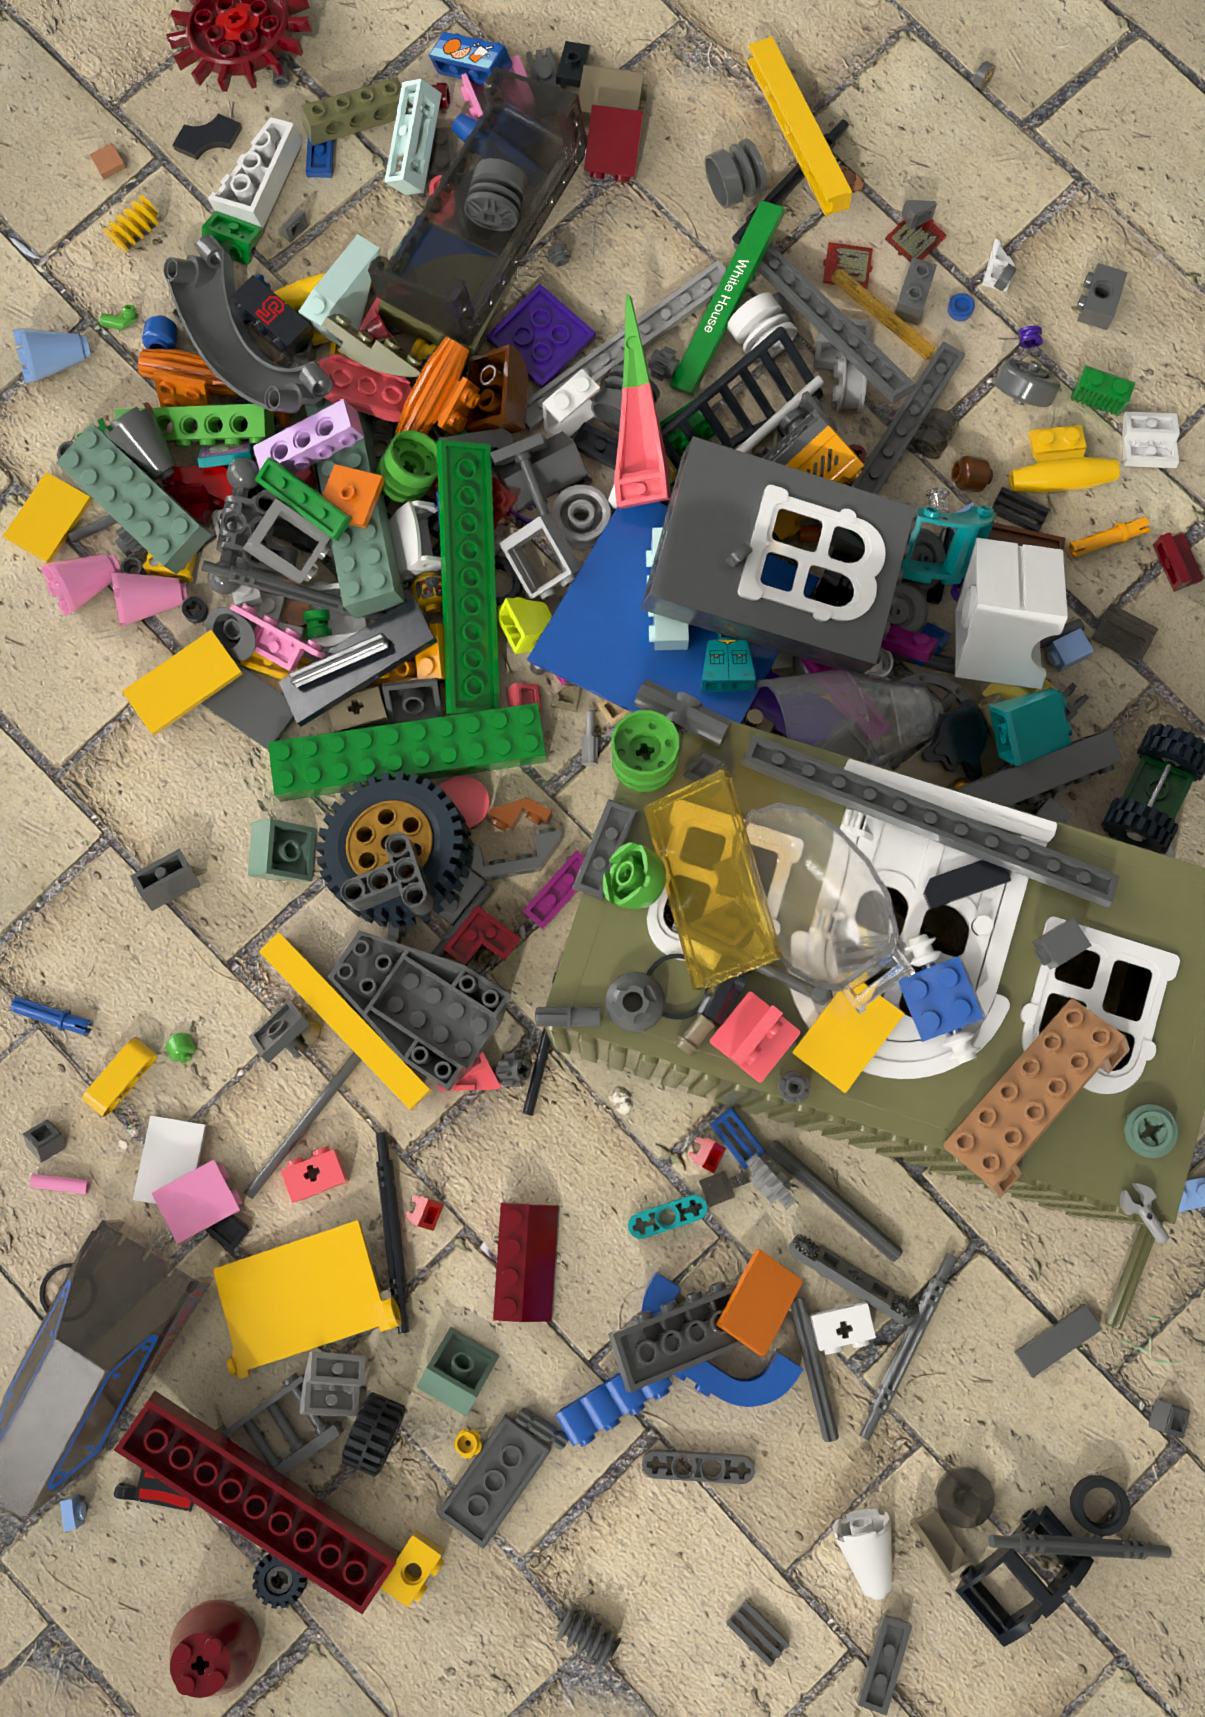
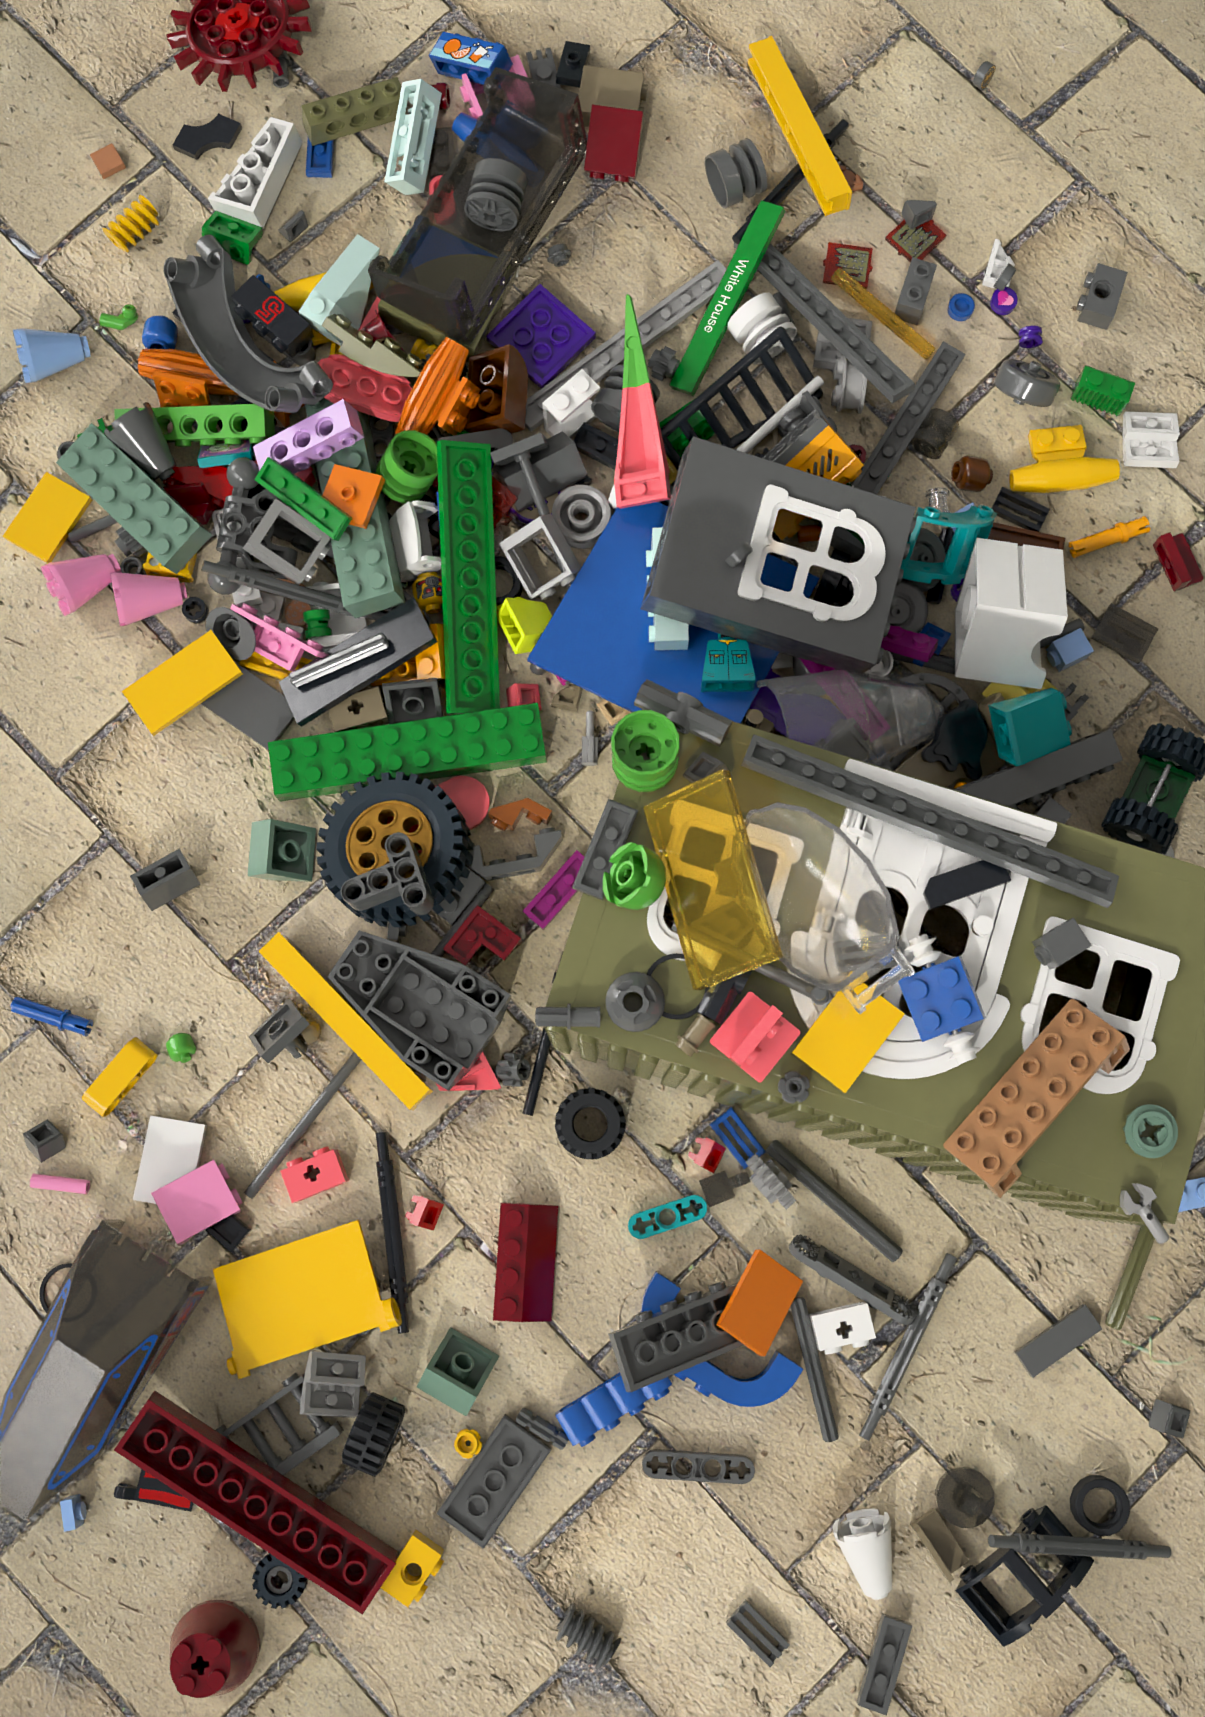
none -> black tyre [555,1088,626,1160]
none -> dark purple tile [990,287,1018,315]

